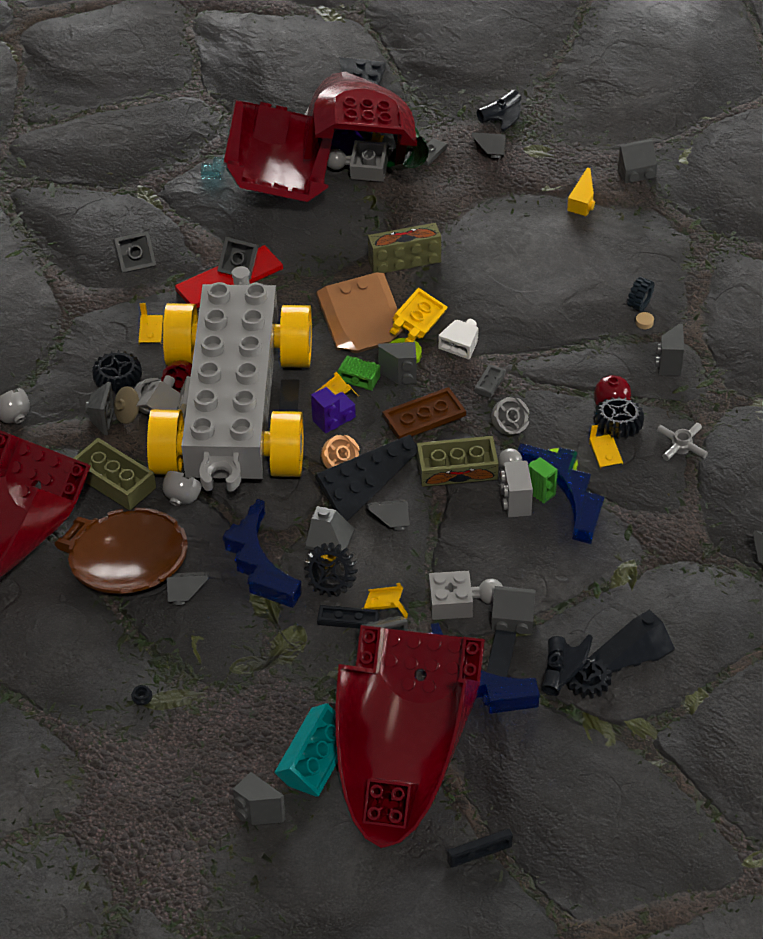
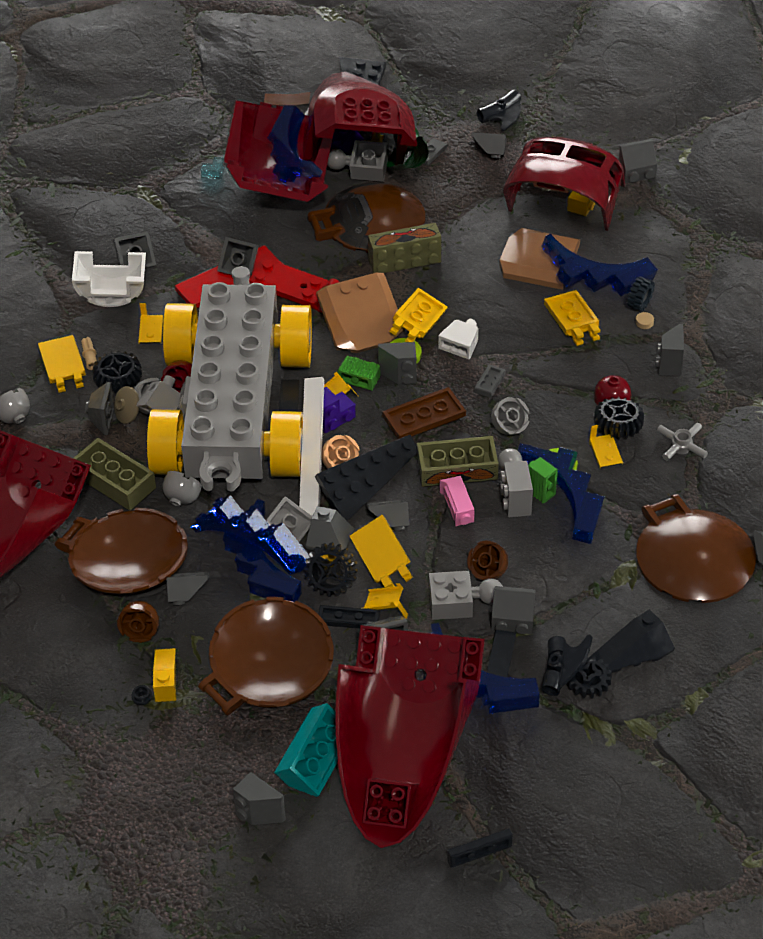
none -> yellow tile [38,335,86,393]
none -> white cylinder [72,251,146,307]
none -> tan axle [81,337,97,370]
none -> reddish brown cylinder [117,601,159,643]
none -> yellow slope [153,648,176,702]
none -> clear blue arch [191,495,310,575]
none -> reddish brown dish [198,597,334,715]
none -> red hinge [249,258,339,313]
none -> light grey slope [262,496,312,547]
none -> reddish brown sticker [264,92,310,105]
none -> clear blue arch [267,105,323,183]
none -> white tile [299,377,324,516]
none -> reddish brown dish [307,183,425,253]
none -> yellow tile [350,515,413,588]
none -> bright pink window [440,476,474,526]
none -> reddish brown cylinder [467,540,508,580]
none -> medium nougat wedge [500,228,580,290]
none -> dark red piece [503,137,625,231]
none -> clear blue arch [542,234,658,297]
none -> yellow tile [544,290,600,346]
none -> reddish brown dish [636,494,756,603]

